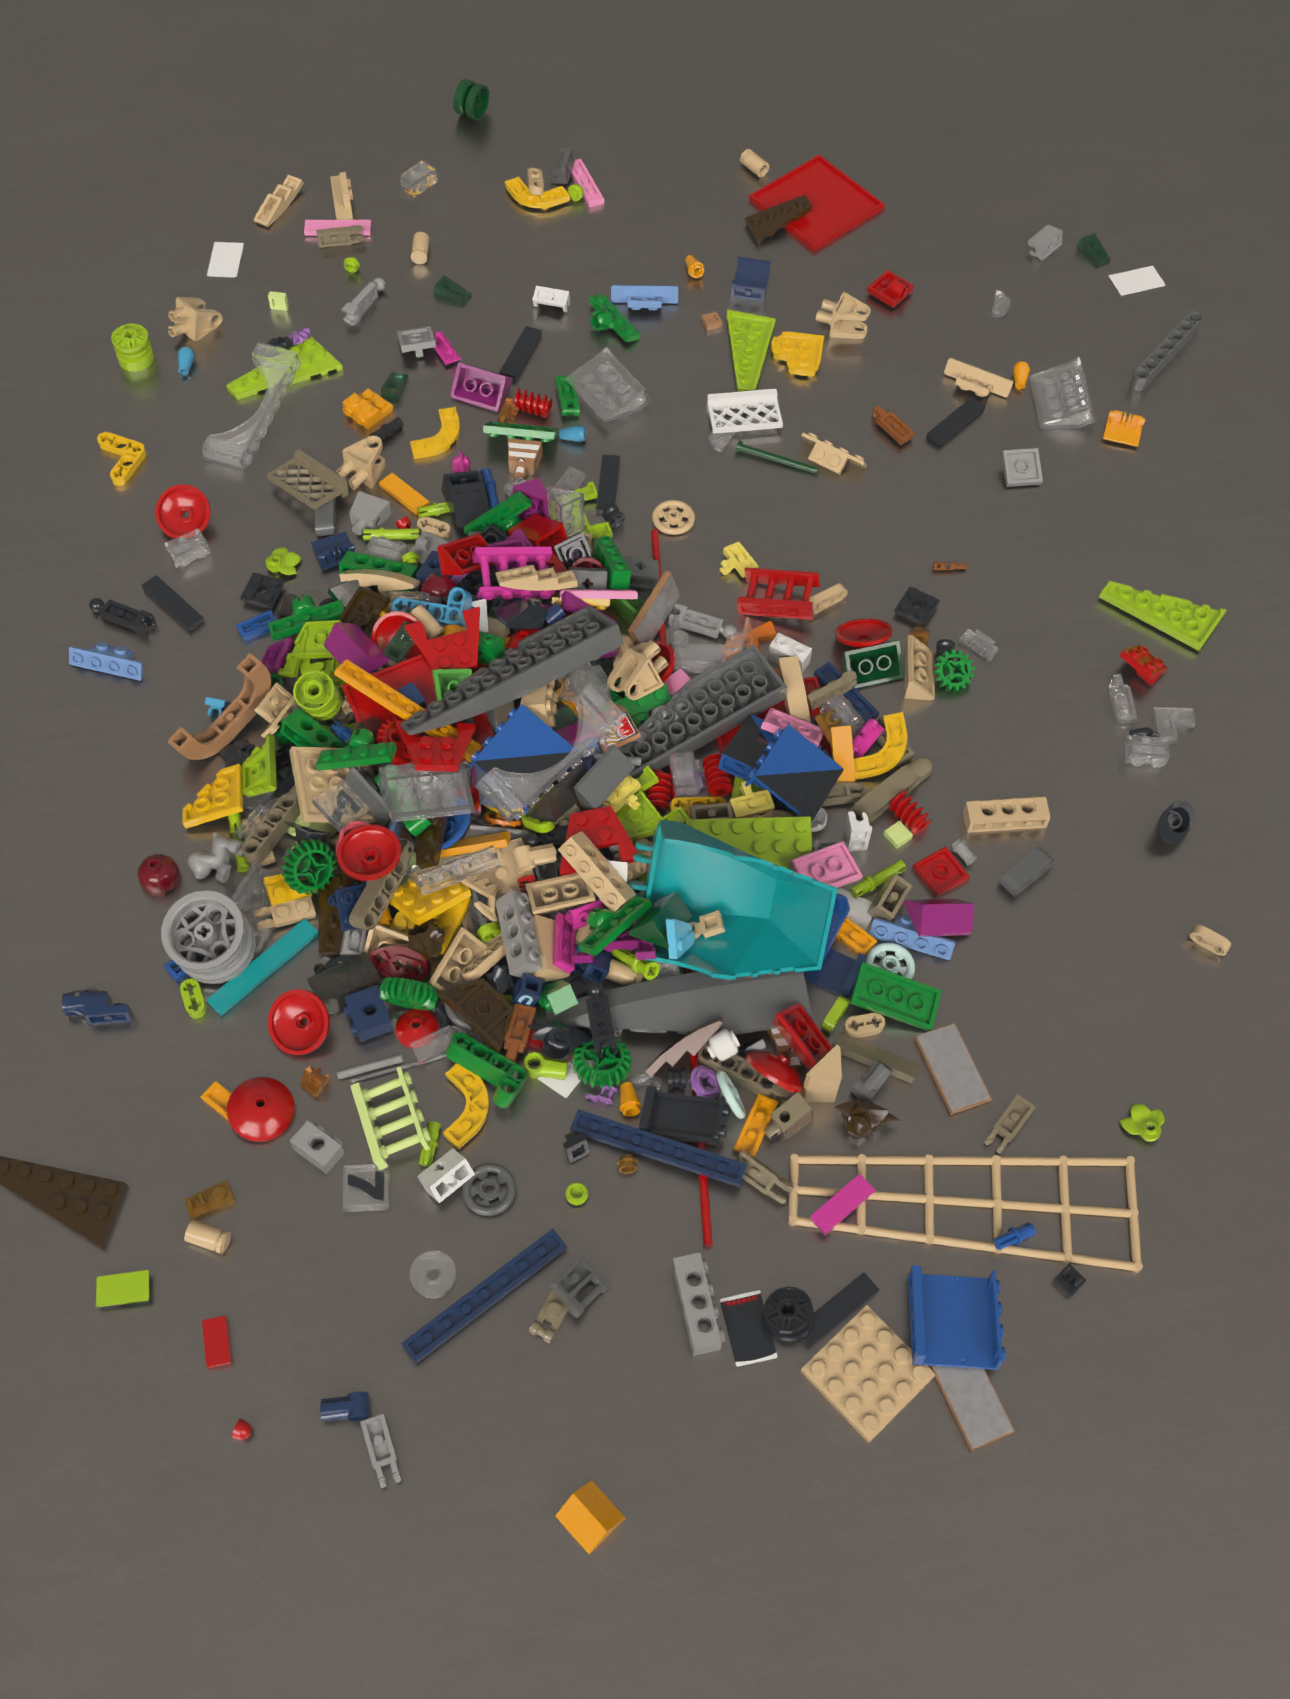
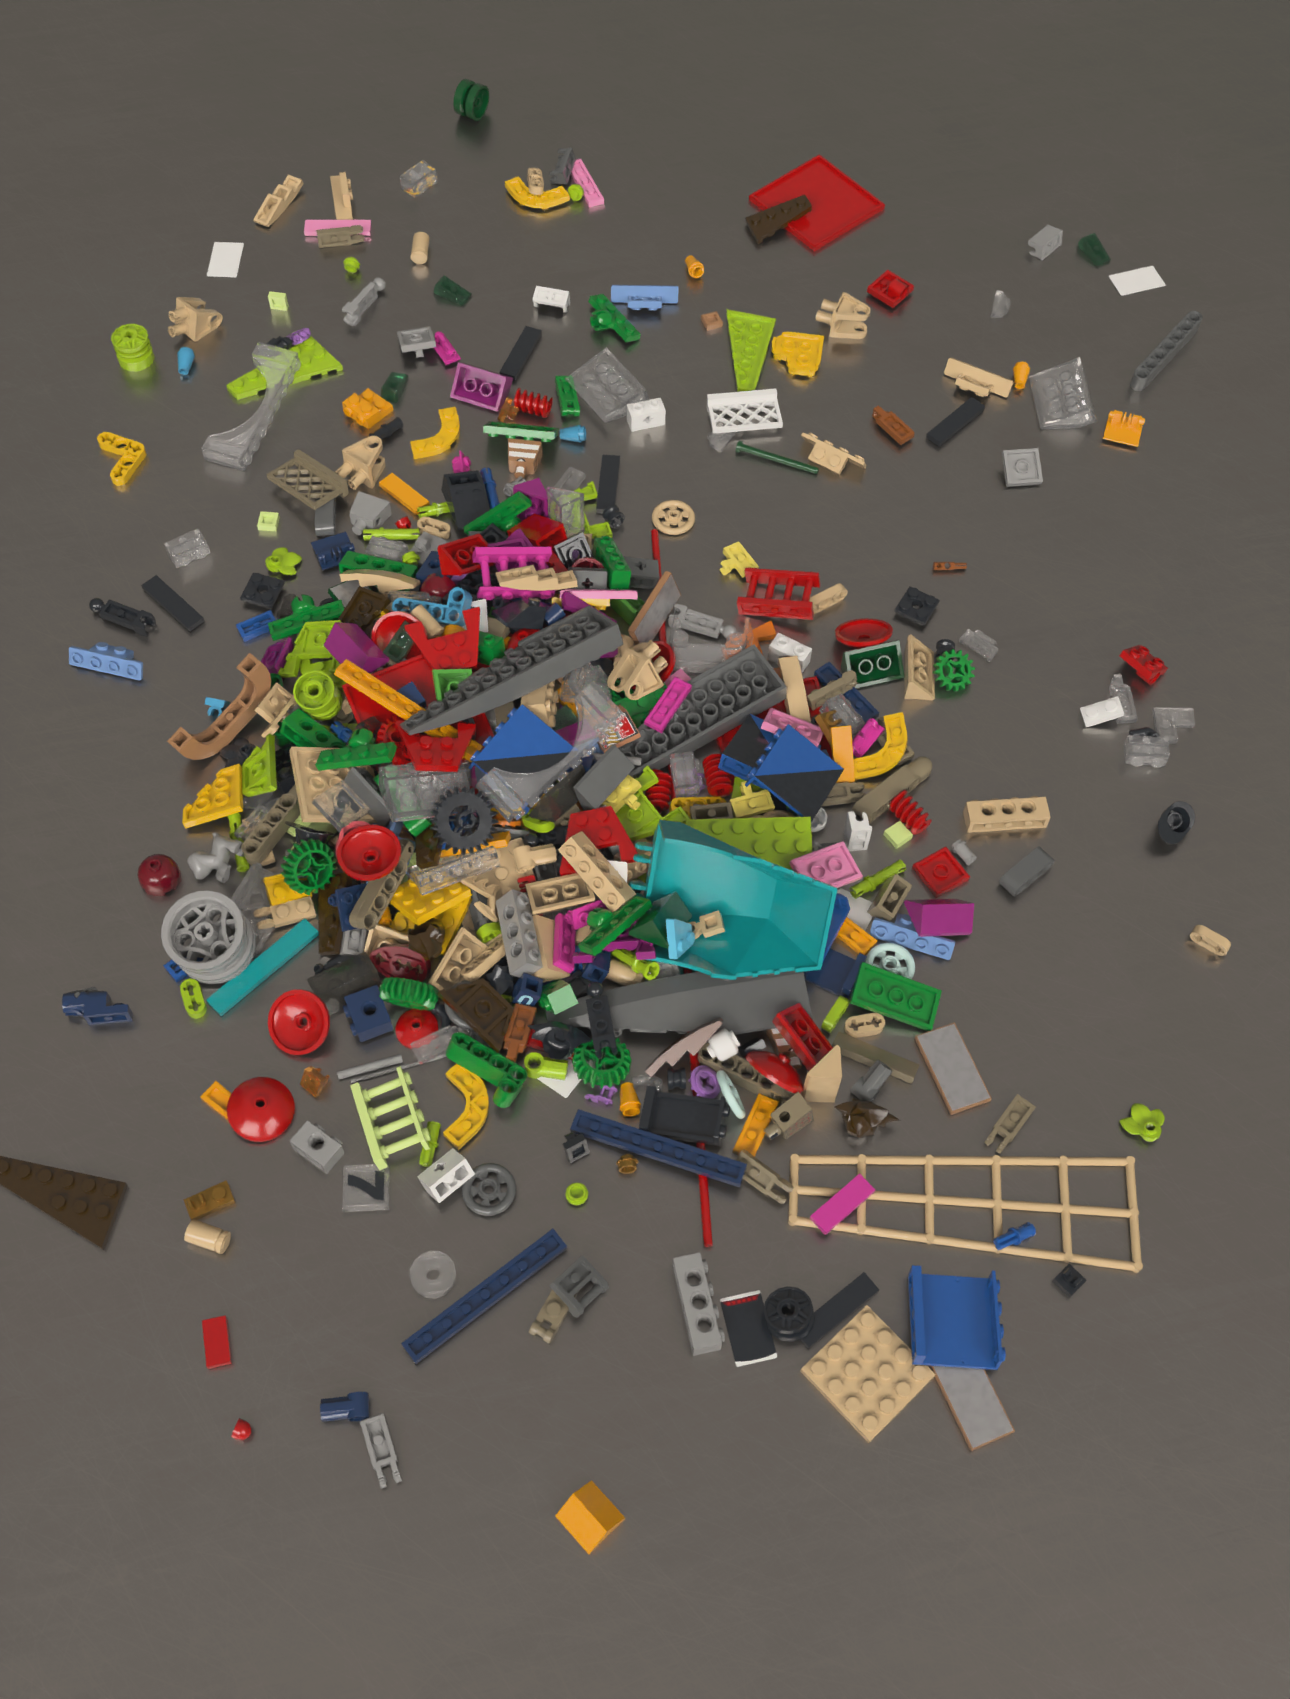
lime piece [96,1270,149,1307] -> none
red dish [155,484,211,540] -> none
dark blue panel [731,257,771,302] -> none
tan piece [740,149,769,178] -> none
clear orange tile [909,626,930,646] -> none
lime wing [1099,581,1227,651] -> none
none -> yellowish green tile [257,511,280,532]
none -> black gear [429,786,499,856]
none -> white brick [627,397,666,432]
none -> dark pink tile [644,677,692,733]
none -> white plate [1080,696,1125,728]

